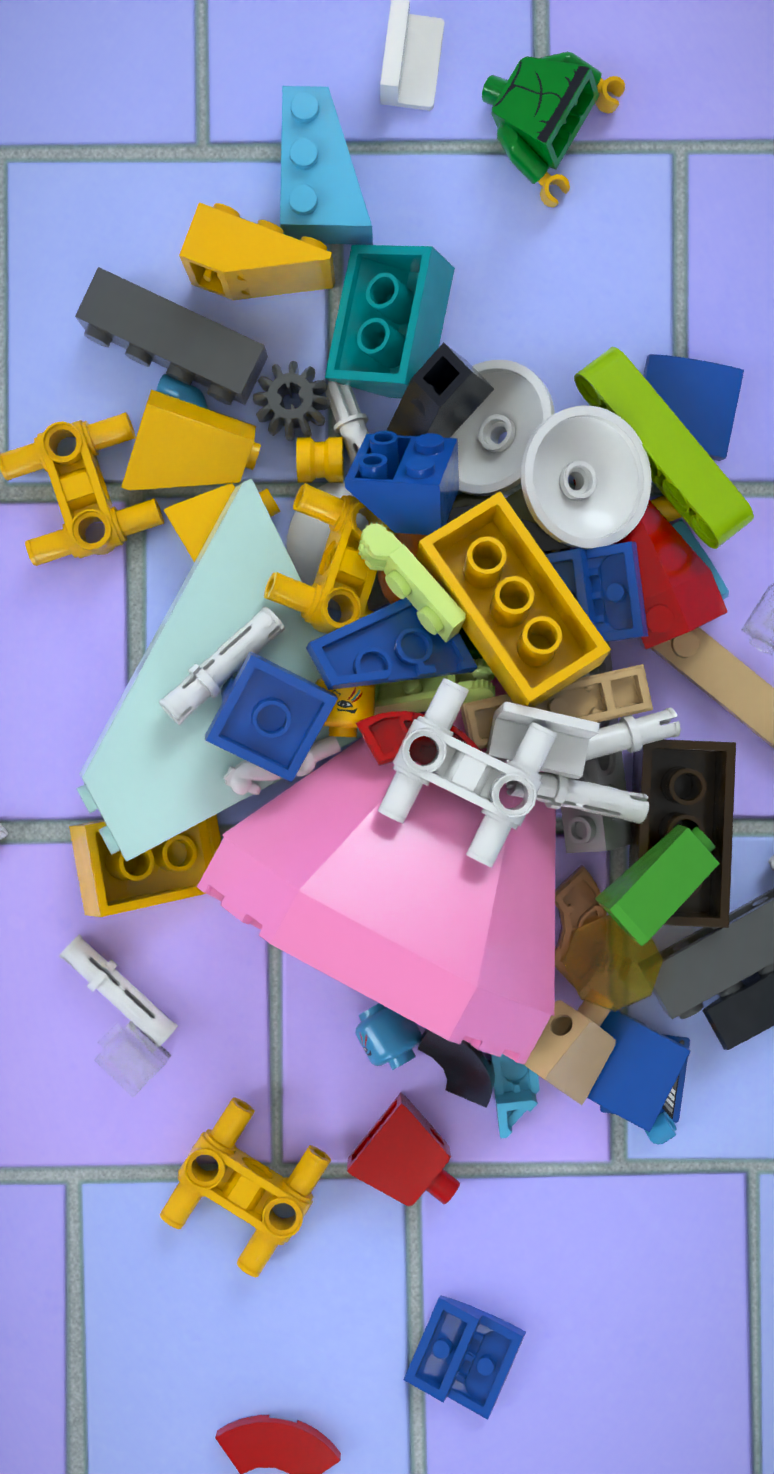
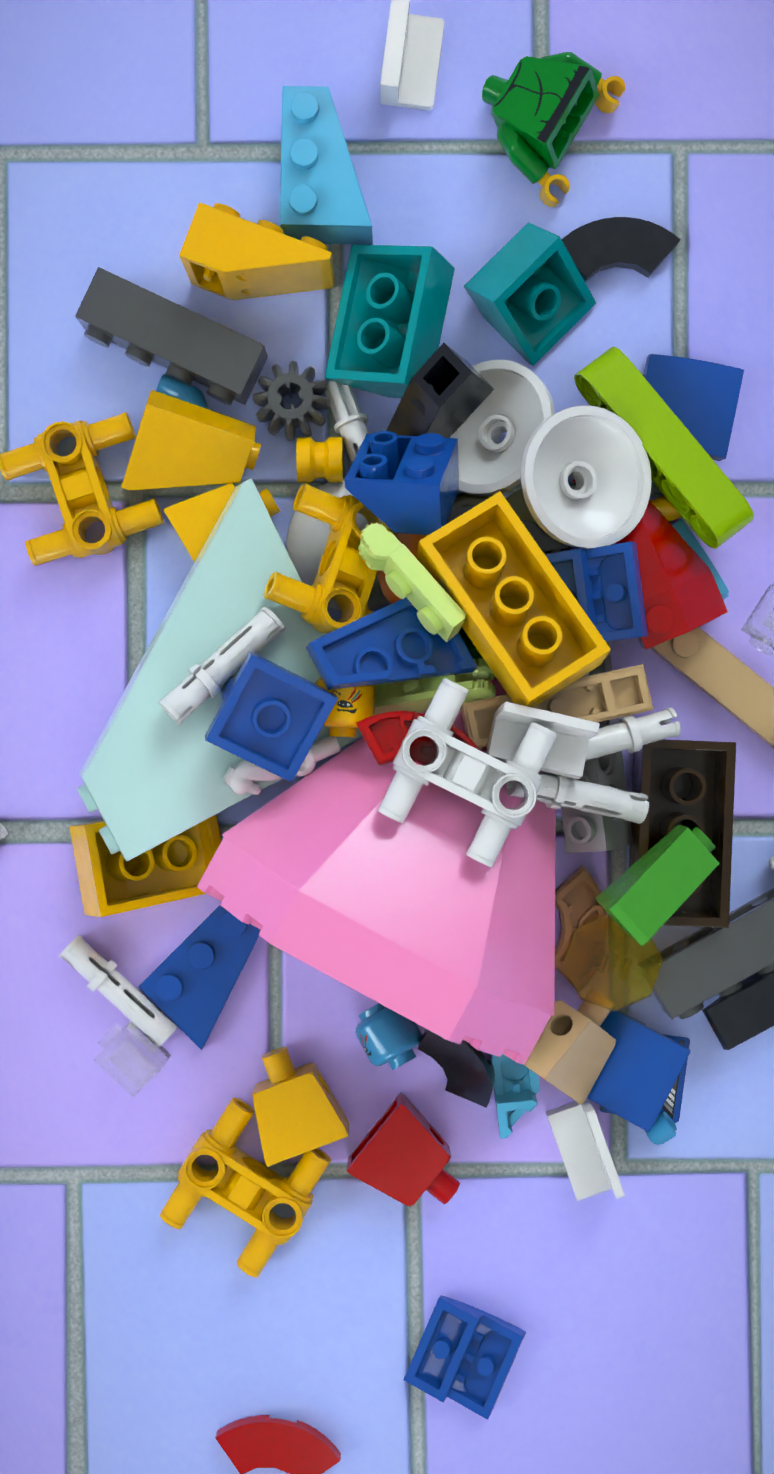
none -> blue wing [138,905,261,1050]
none -> yellow torso [252,1047,350,1167]
none -> teal slope [464,222,596,366]
none -> white panel [546,1098,625,1201]
none -> black tile [562,217,681,282]

